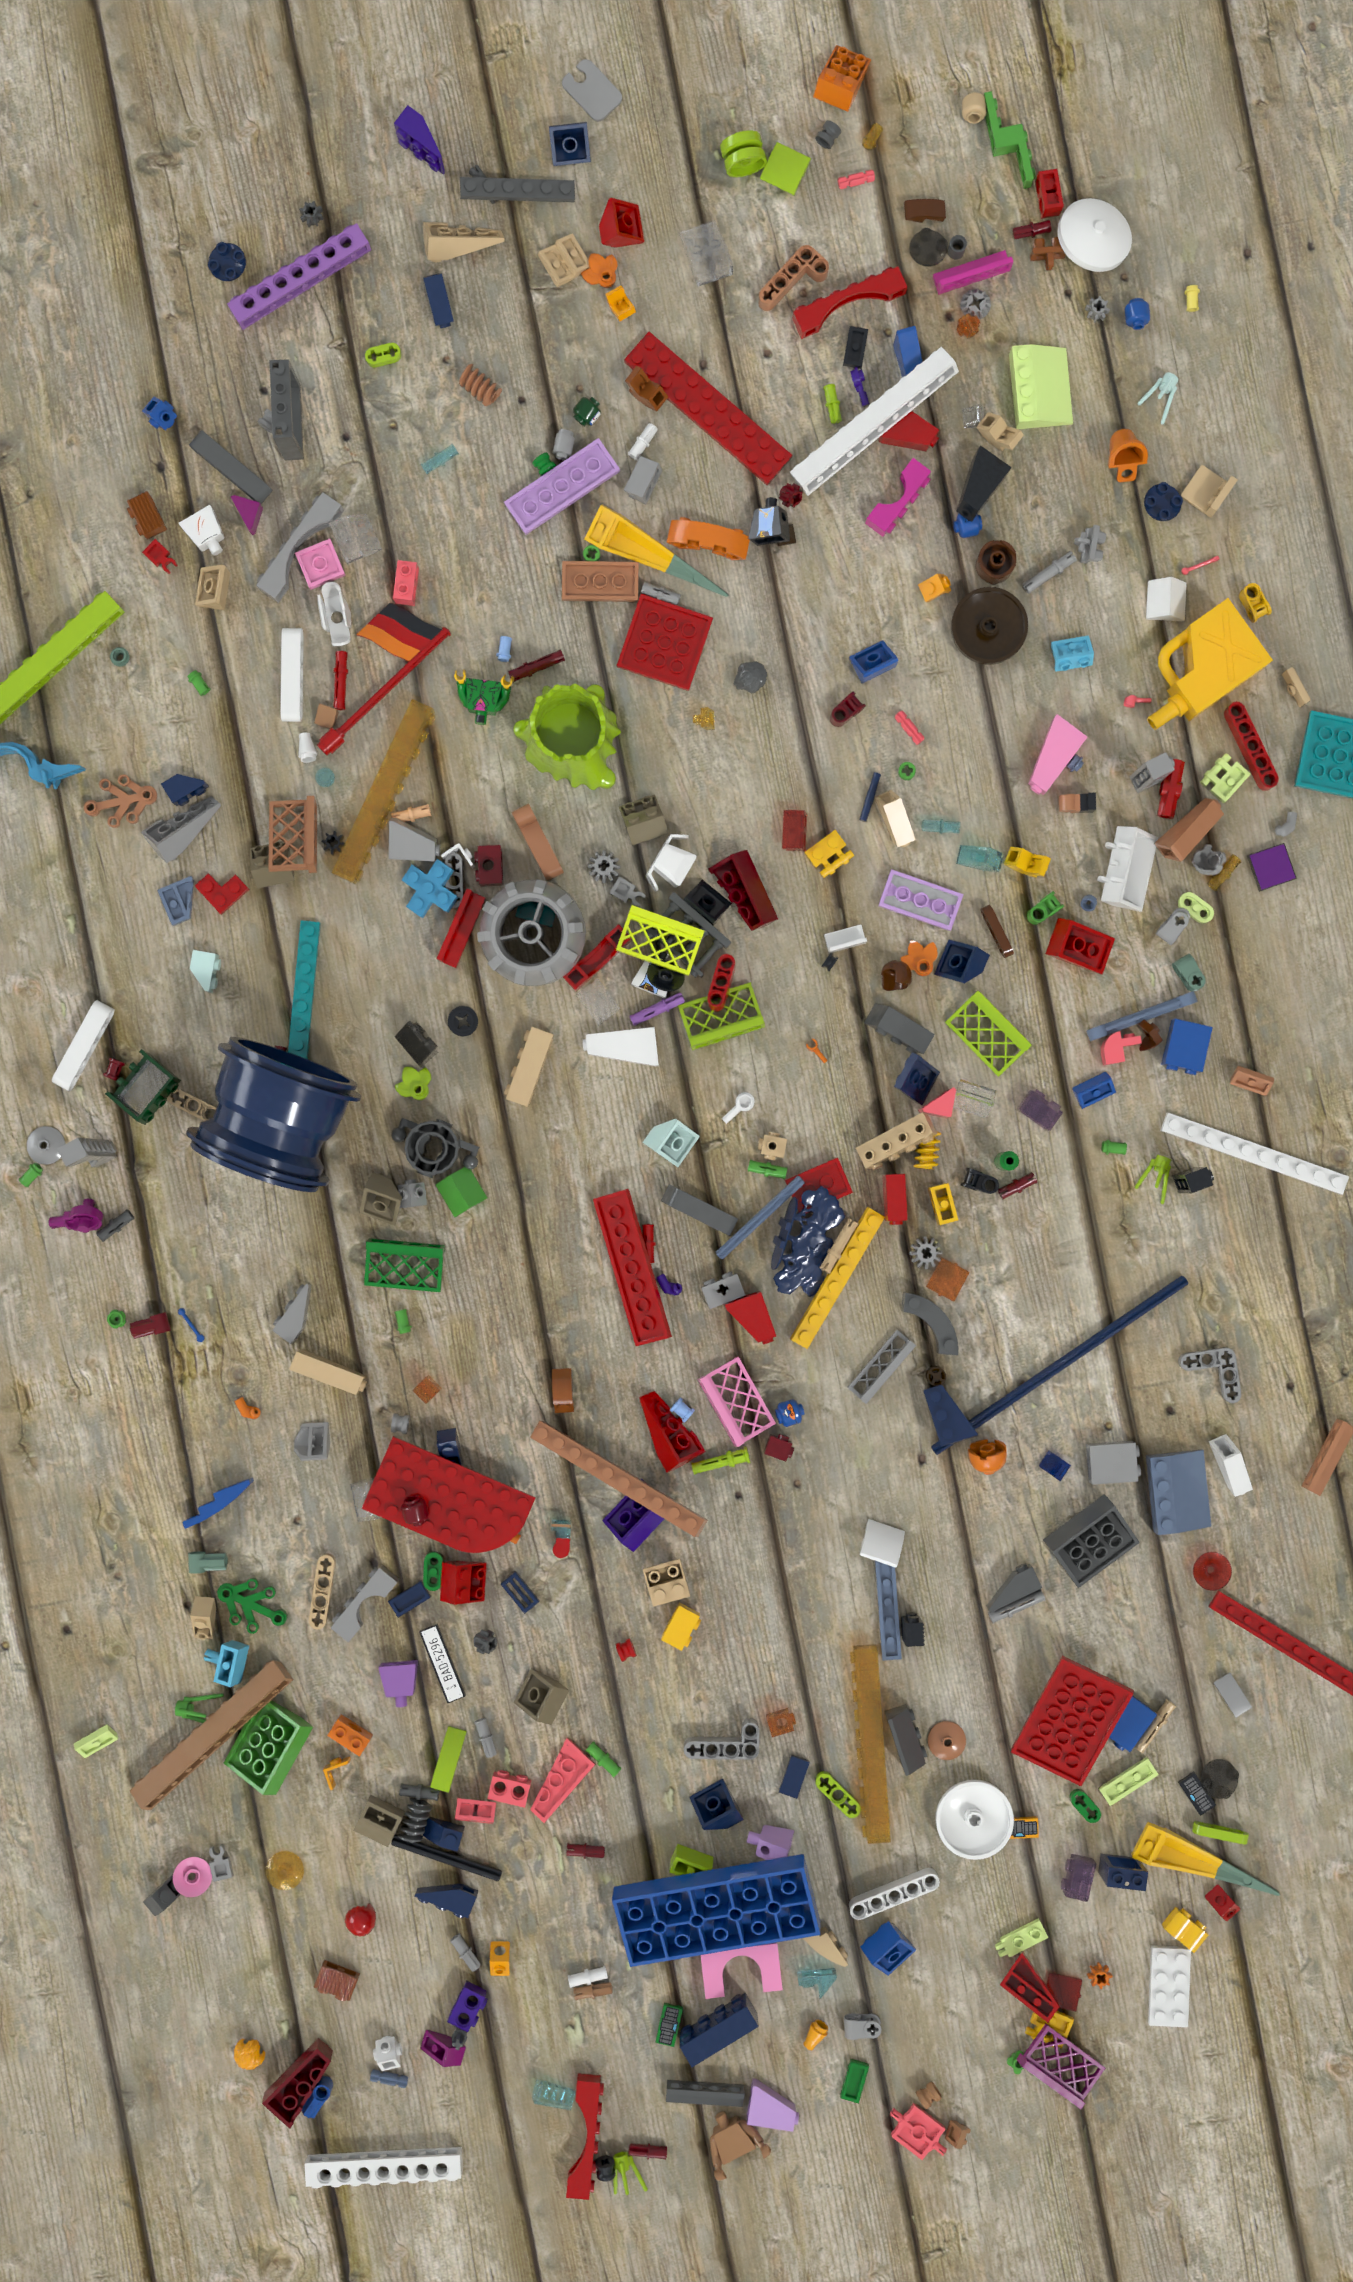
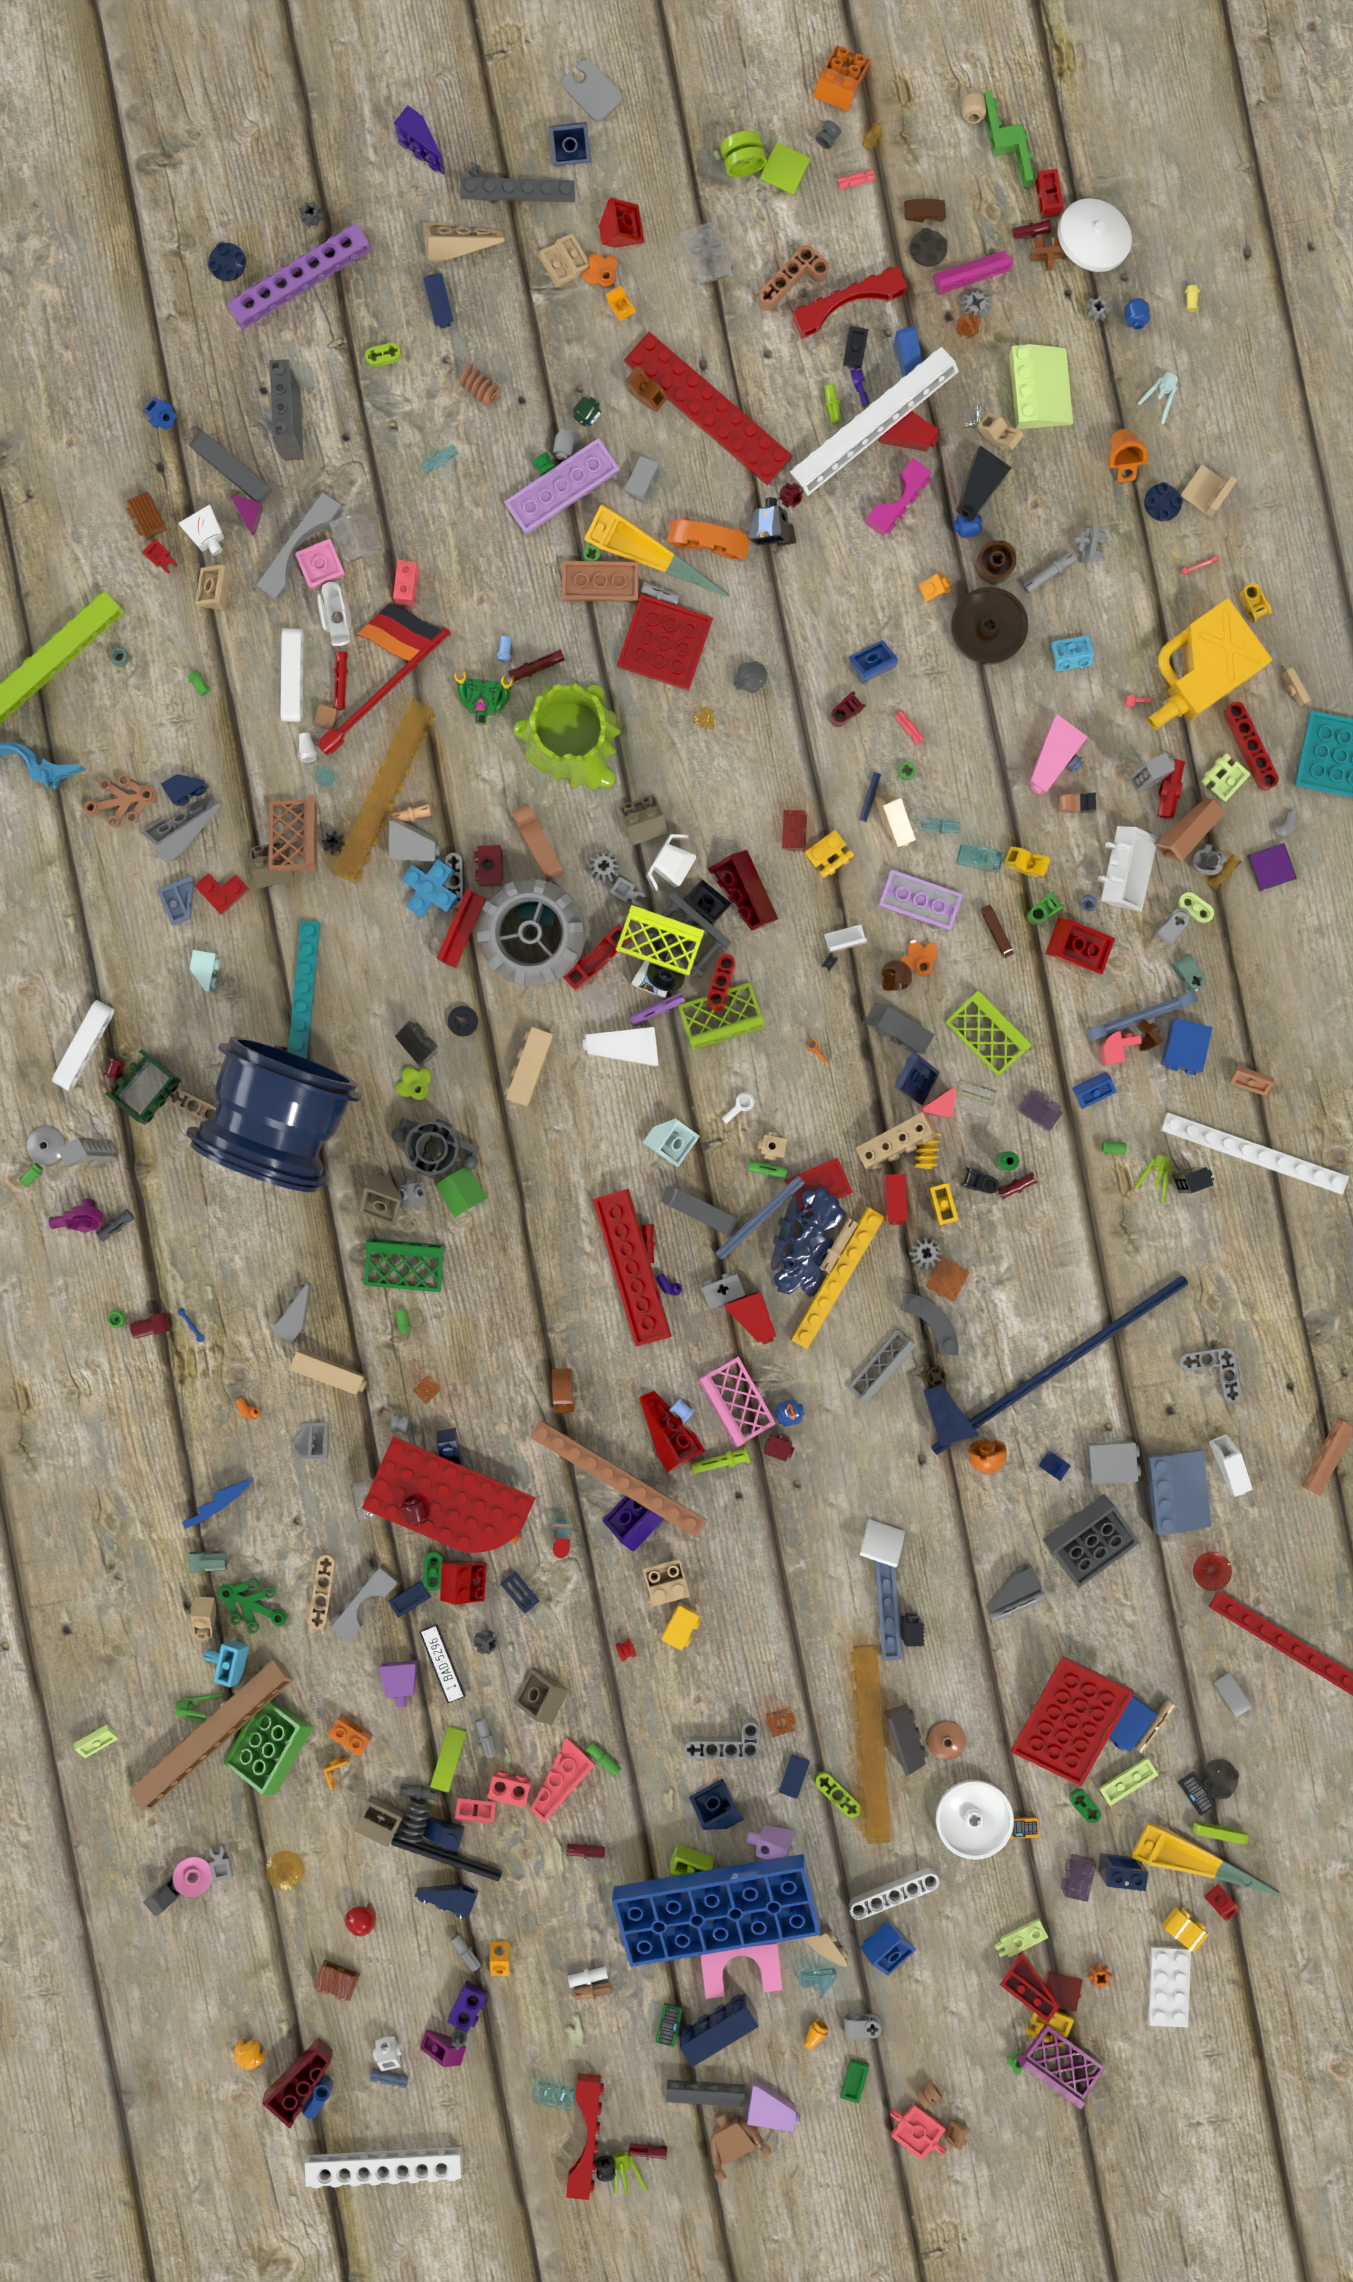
white bracket [441,843,475,869] -> none
white axle [628,423,658,461] -> none
dark blue slope [934,939,990,984] -> none
dark grey beam [947,235,967,260] -> none
white slope [1146,577,1187,621] -> none

